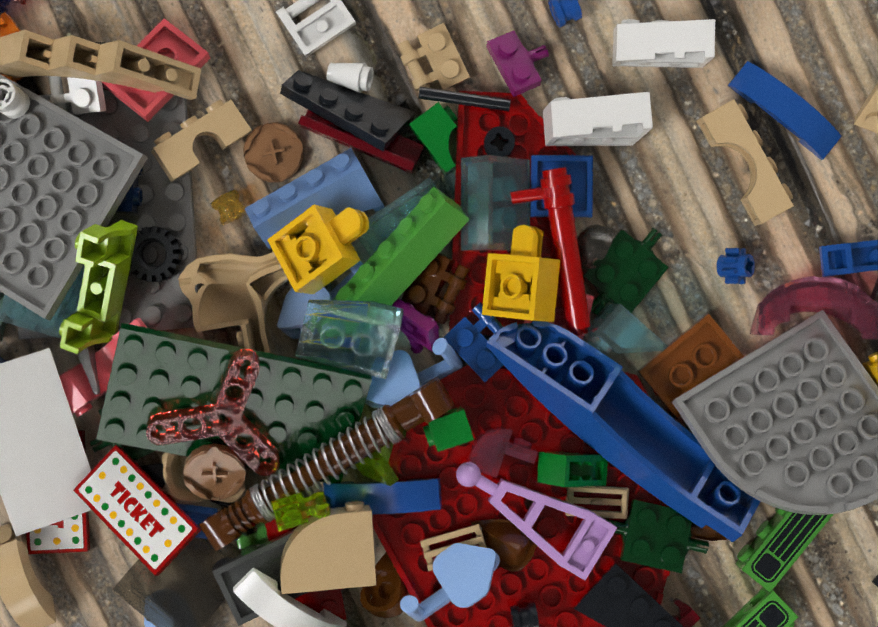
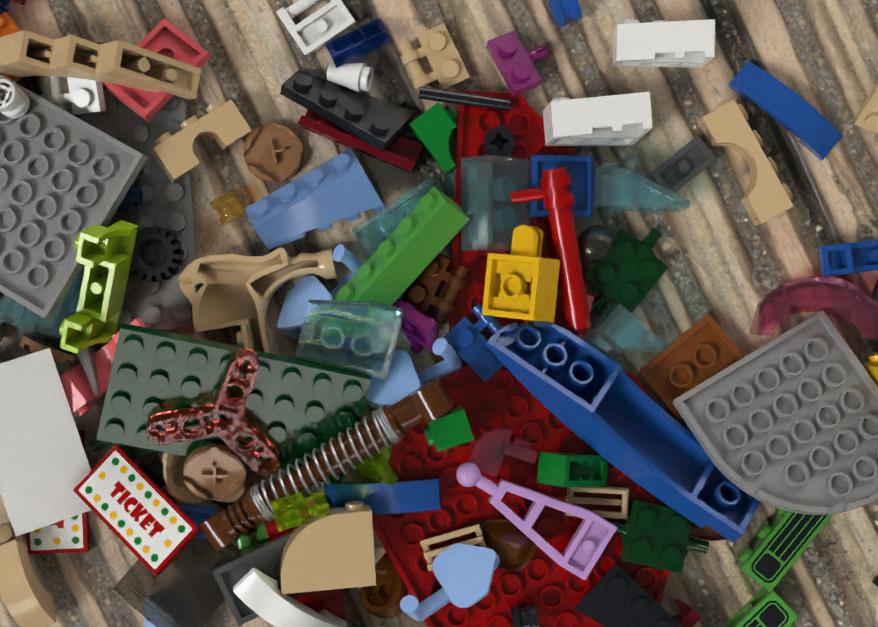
yellow brick [267,204,369,294] -> none
blue gear [717,248,755,284] -> none
none -> medium nougat tile [19,334,80,367]
none -> clear blue plate [325,18,391,68]
none -> clear light blue slope [593,163,690,212]
none -> dark grey plate [649,136,717,197]

